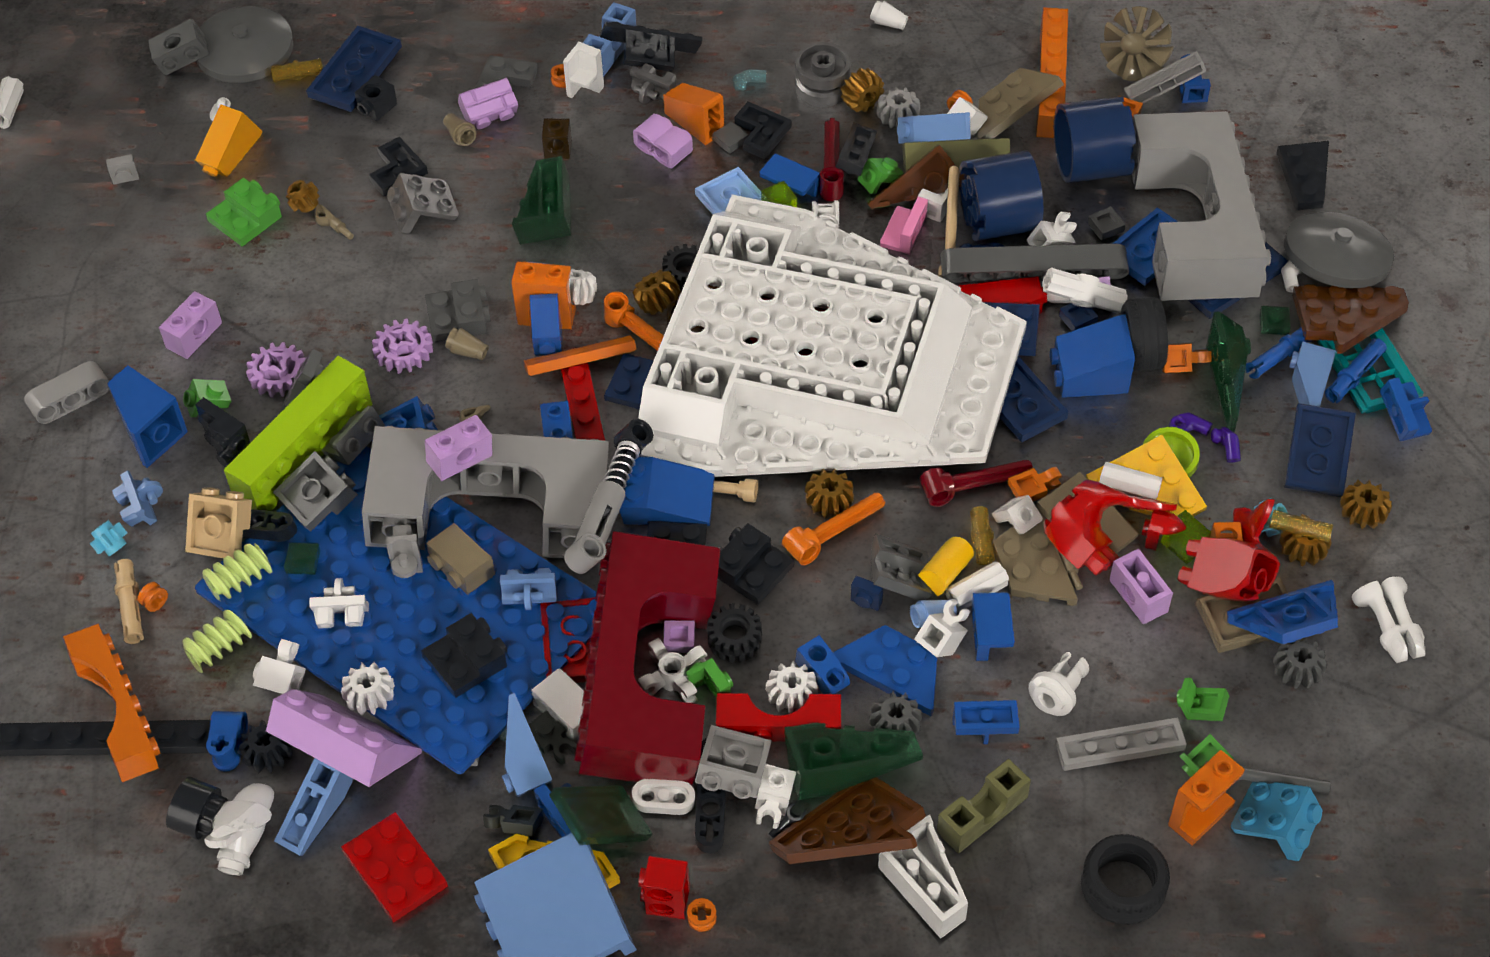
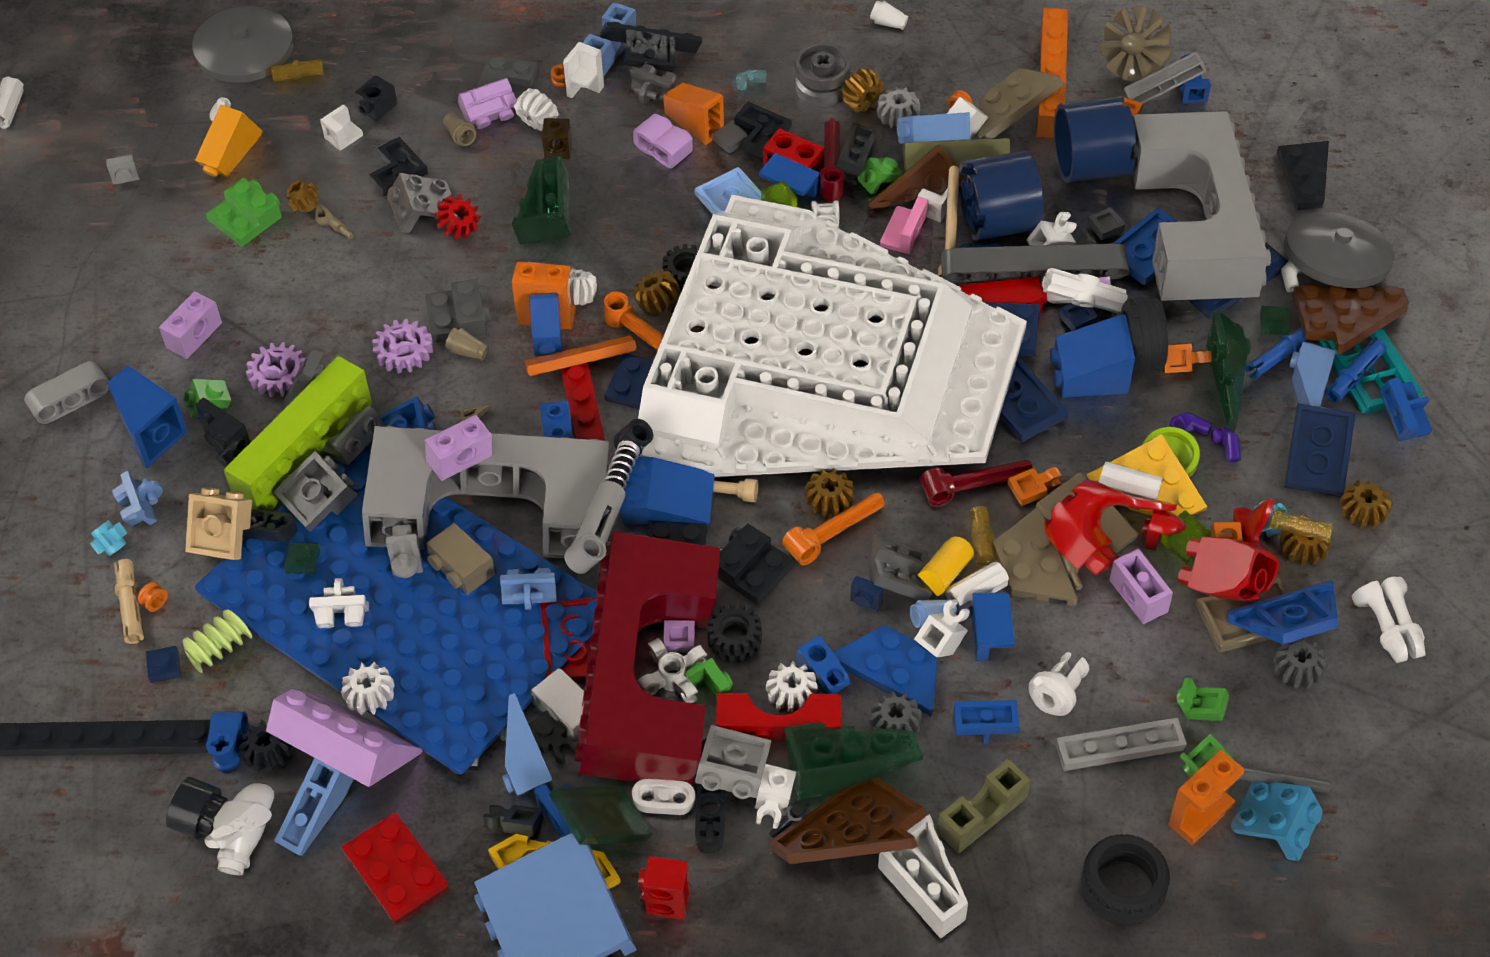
orange arch [63,624,161,782] -> none
dark grey brick [148,18,209,76] -> none
yellowish green piece [202,543,273,601] -> none
white brick [253,639,306,694] -> none
dark blue plate [306,26,402,112] -> none
black plate [421,613,508,698] -> none
orange bush [687,898,717,932] -> none
white bracket [991,495,1043,534] -> none
none -> dark blue plate [146,646,181,683]
none -> white panel [320,105,363,151]
none -> red gear [434,194,481,240]
none -> white gear [514,88,559,131]
none -> red brick [763,128,824,172]

